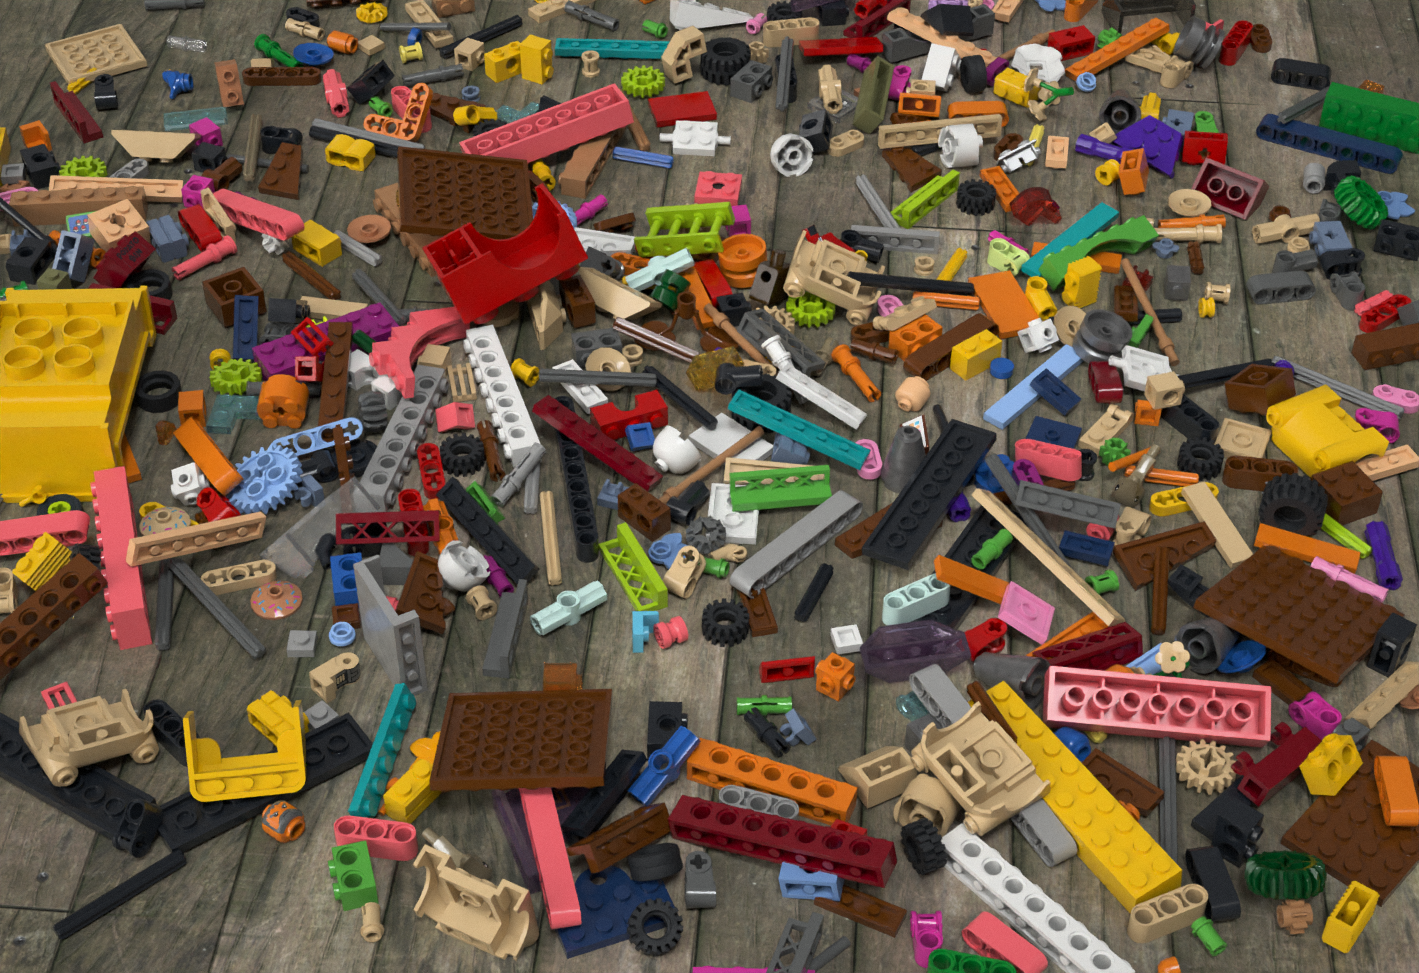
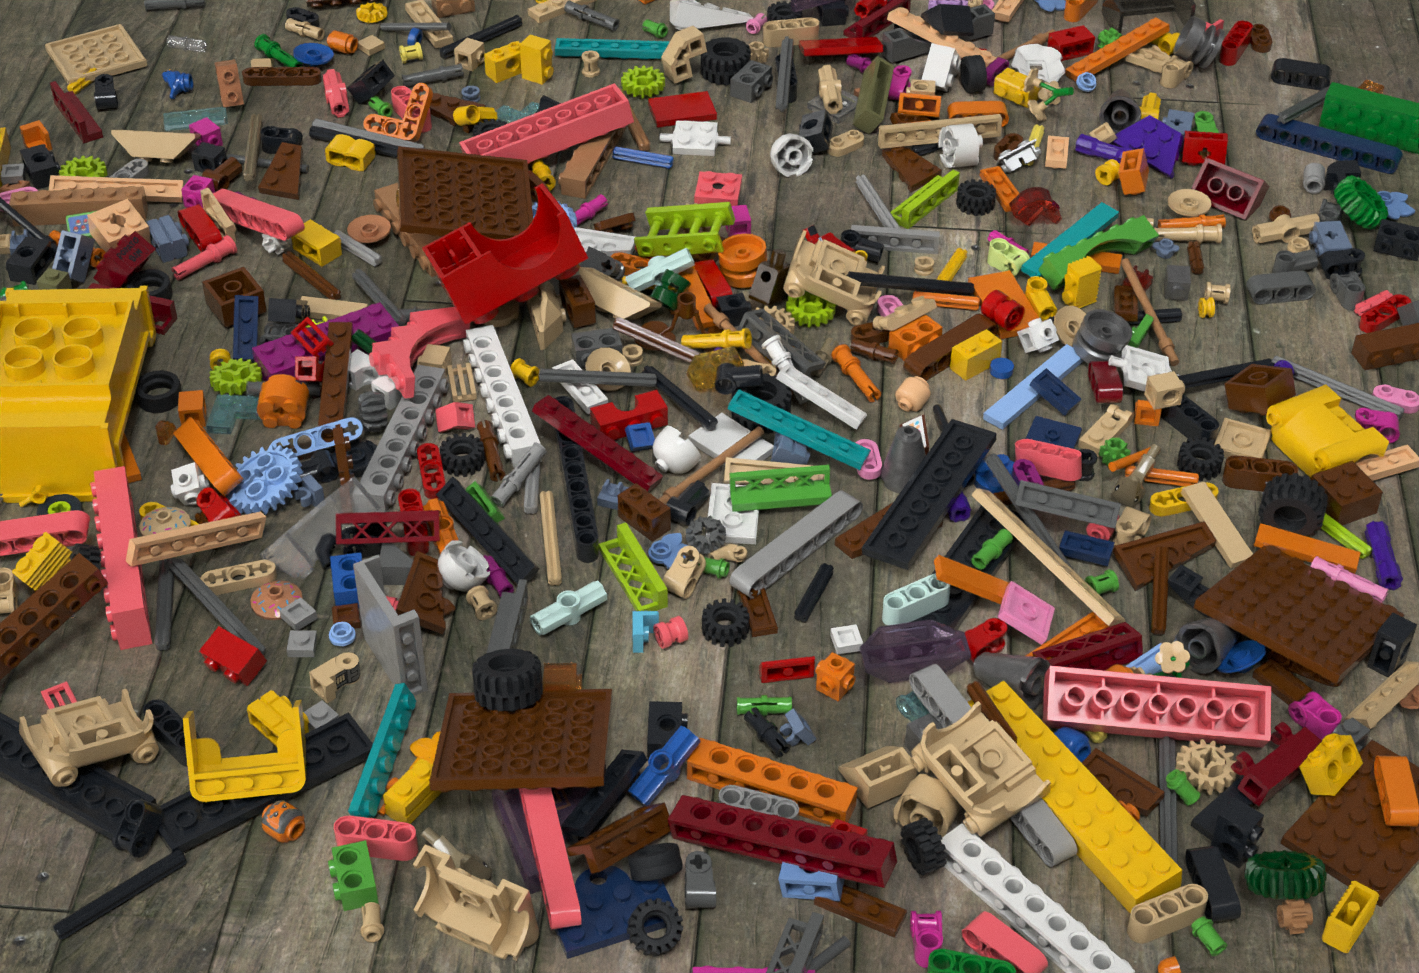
none -> red brick [199,626,267,686]
none -> light grey plate [279,597,317,631]
none -> black tyre [472,649,543,711]
none -> yellow pin [681,328,752,350]
none -> red wheel [981,290,1025,331]
none -> bright green pin [1166,769,1200,805]

